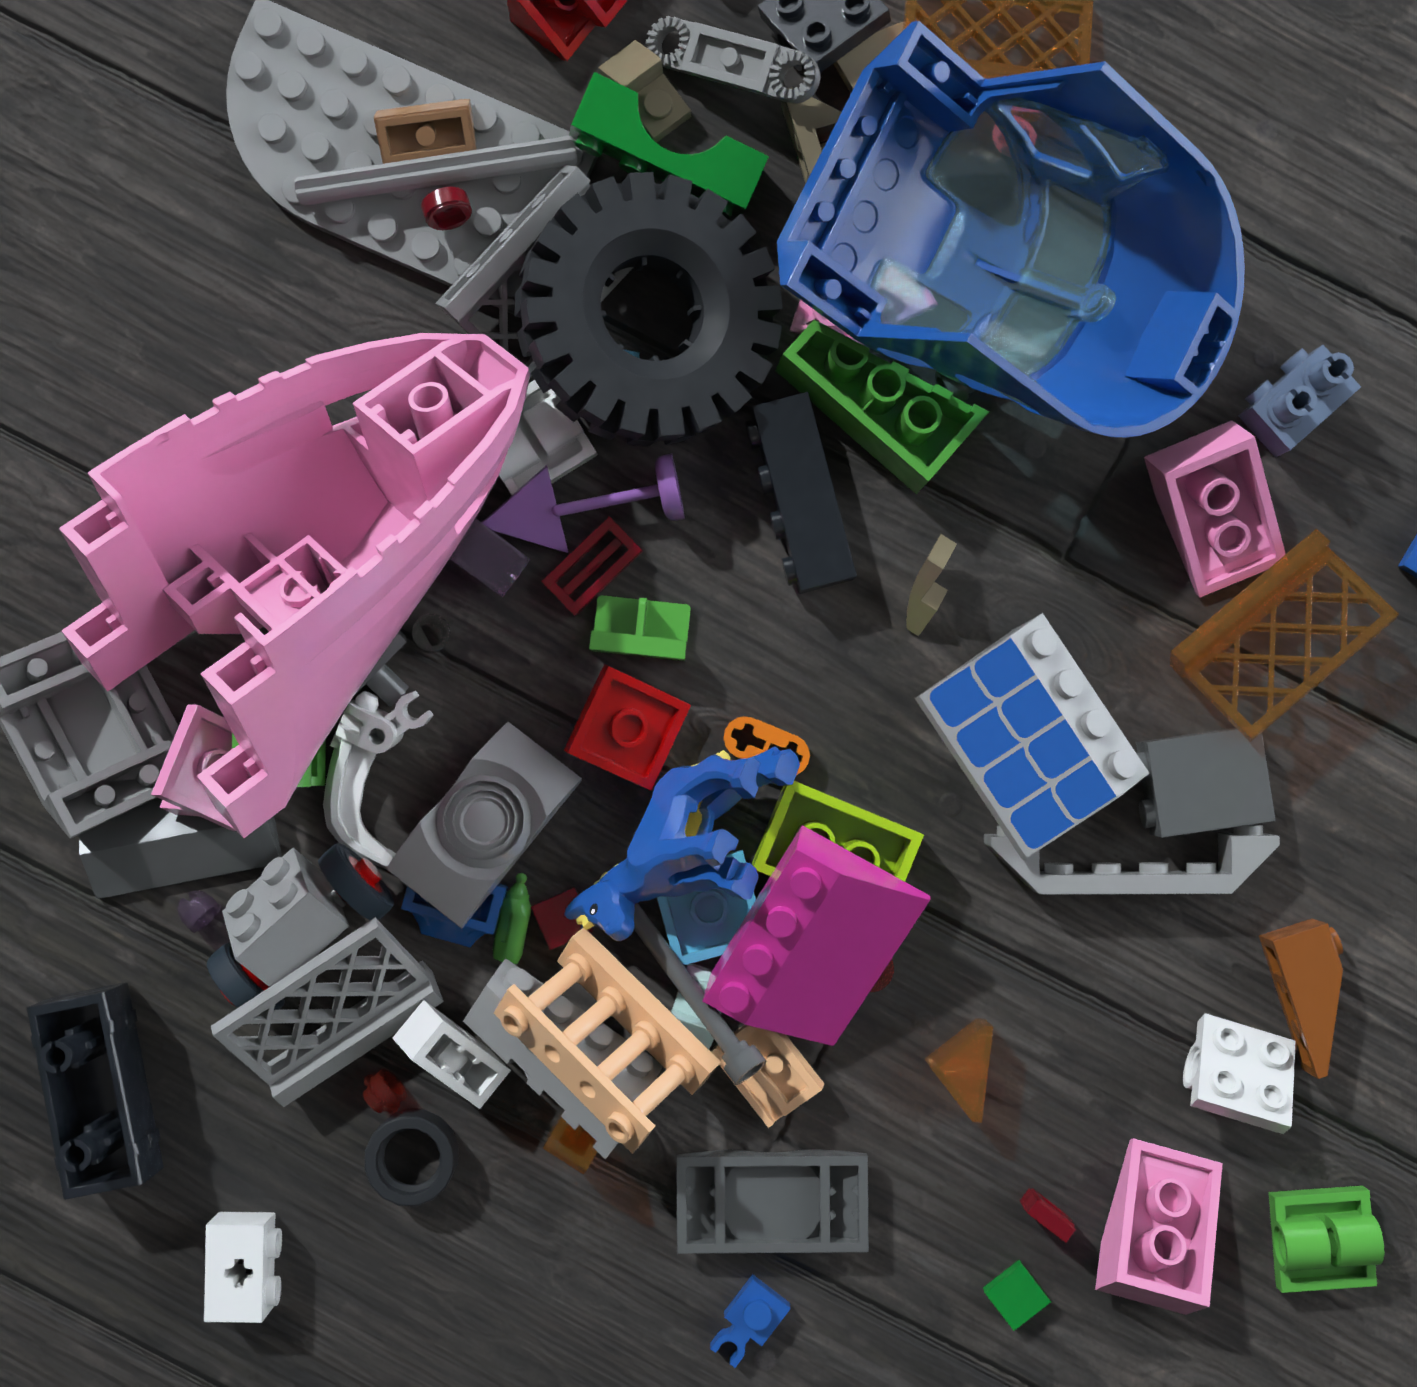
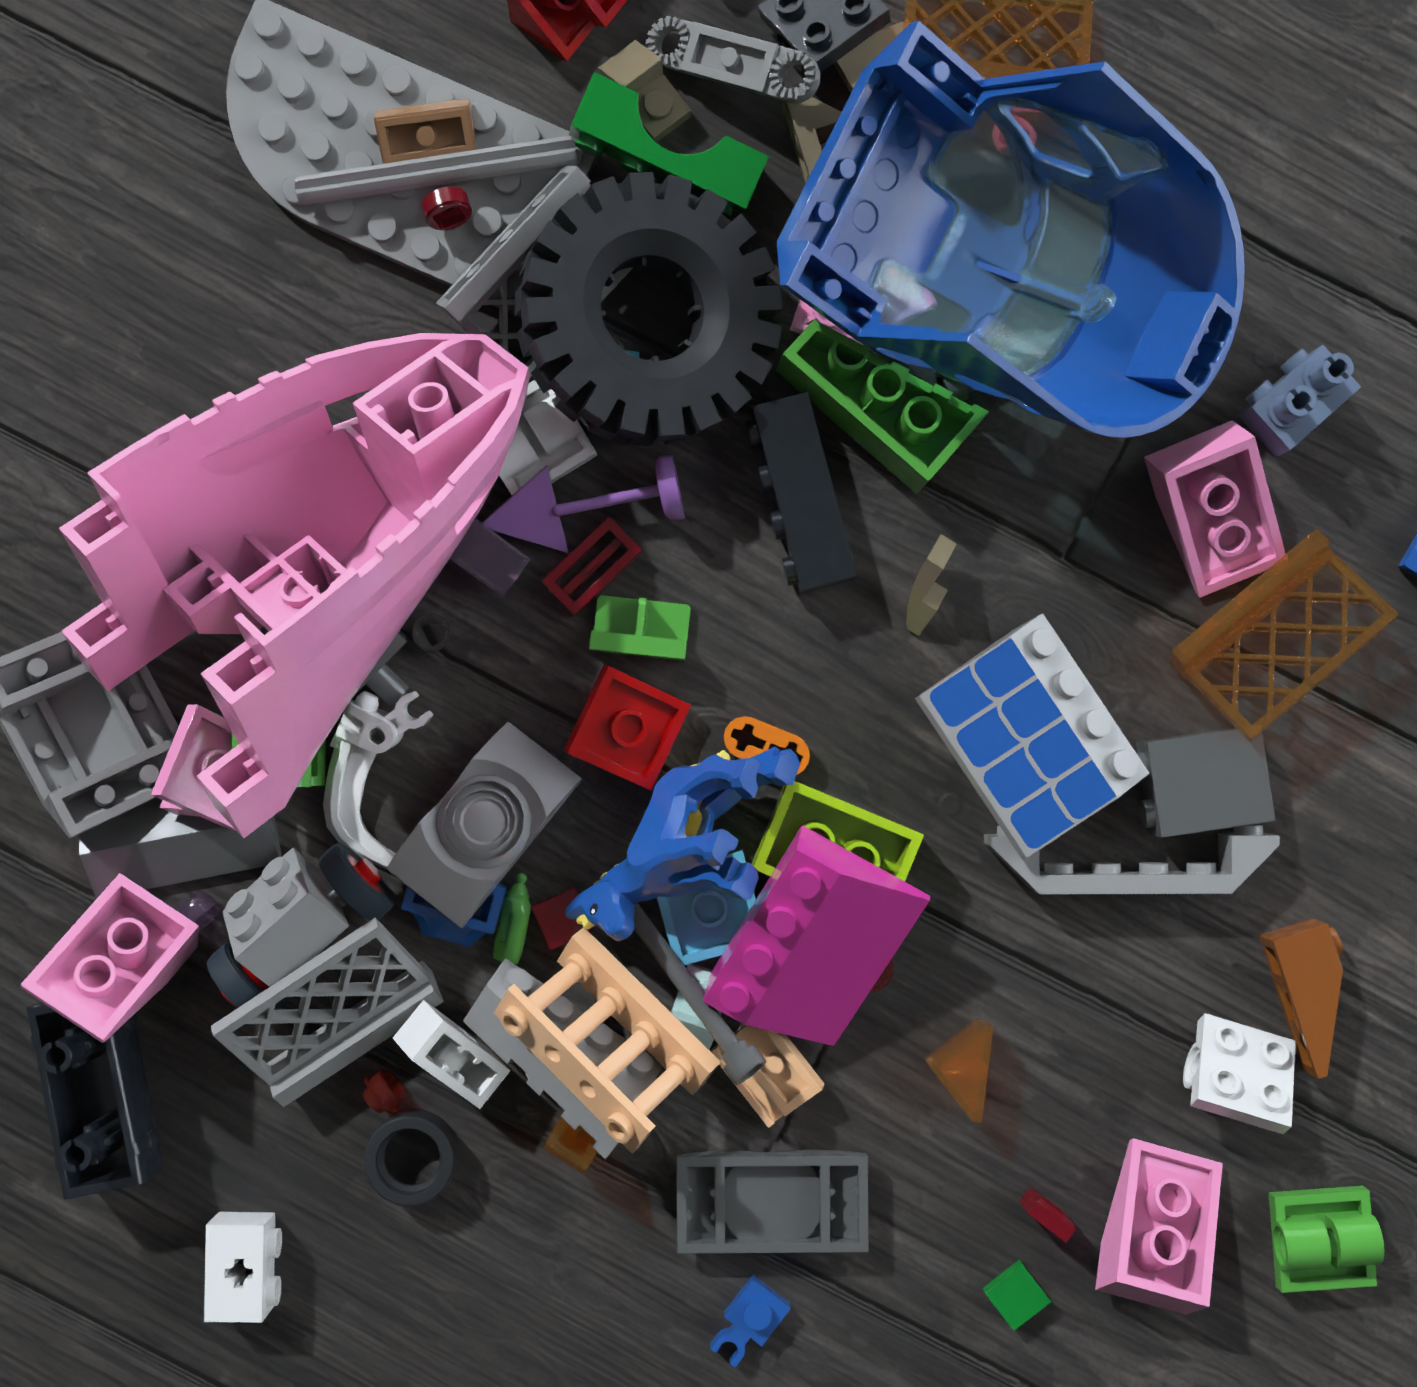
none -> bright pink slope [21,873,199,1043]

